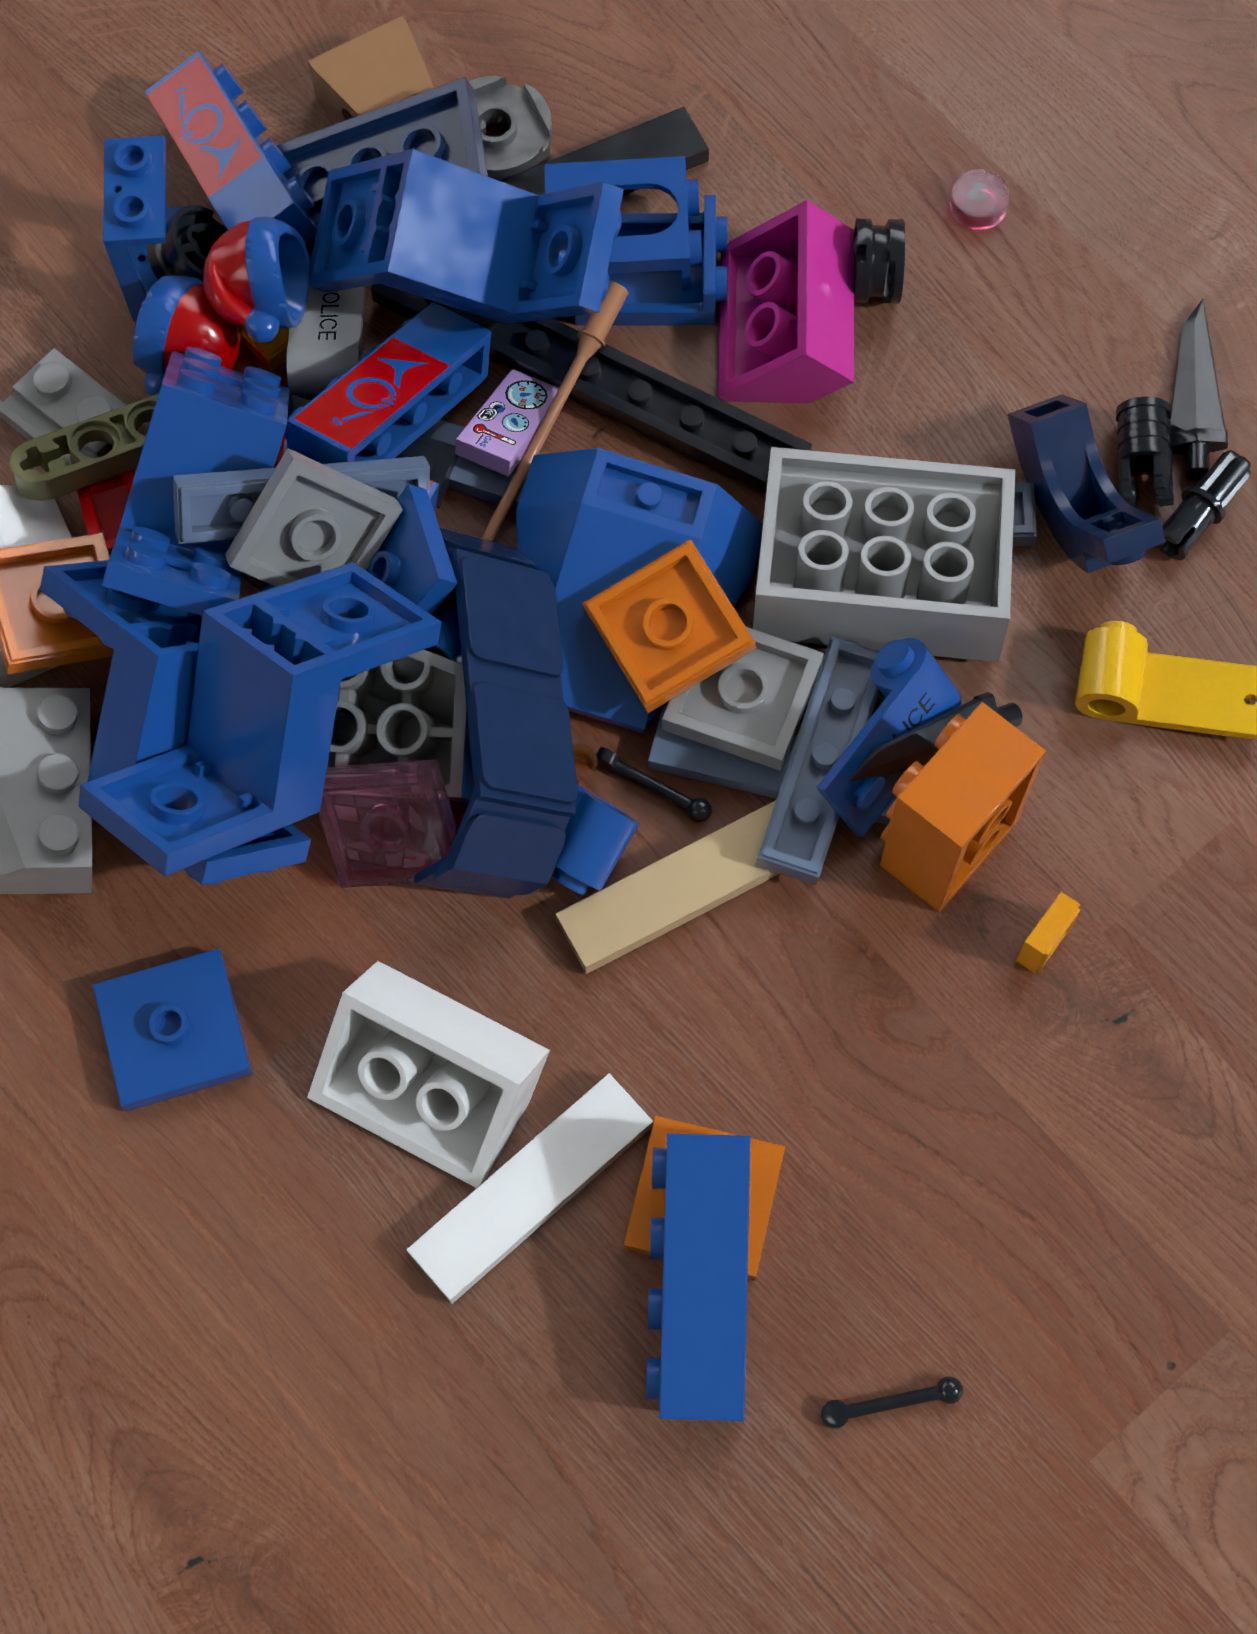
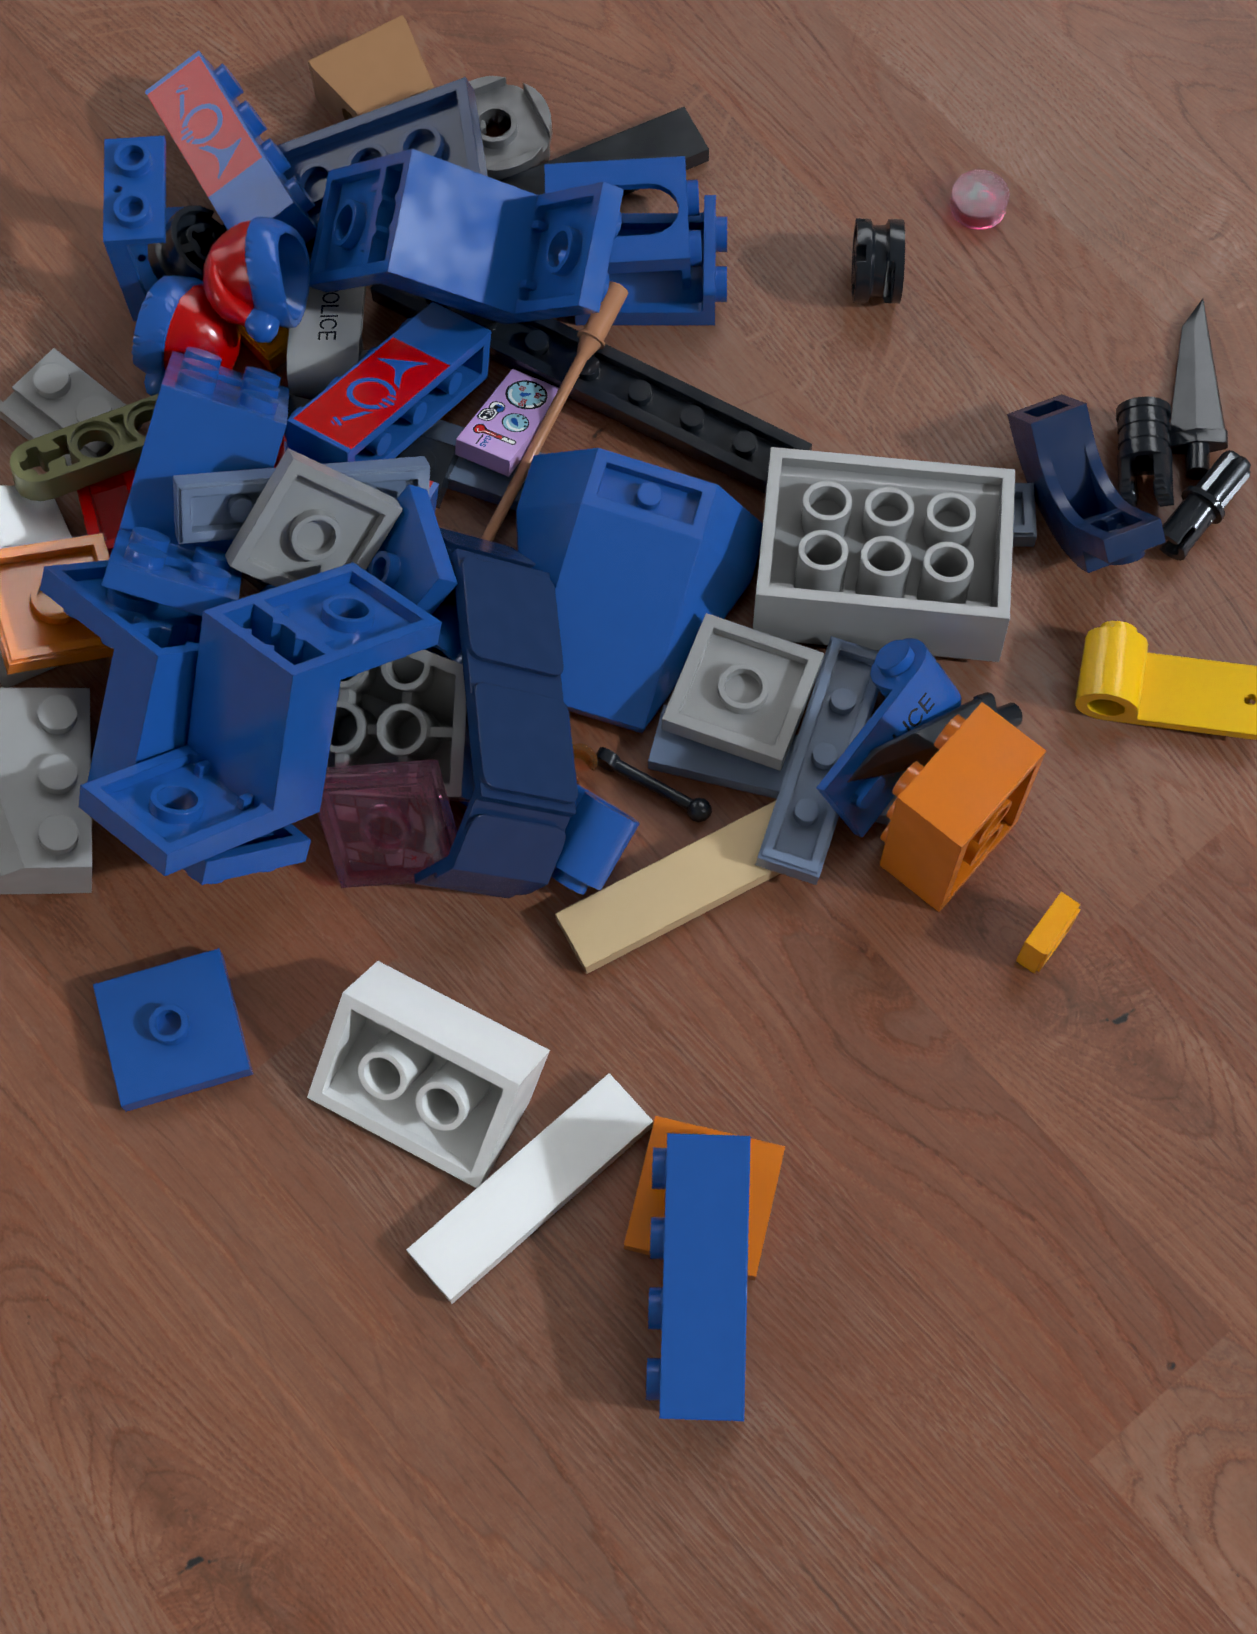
orange plate [582,539,757,713] -> none
dark pink slope [718,200,854,403] -> none
black hinge [821,1376,963,1429] -> none

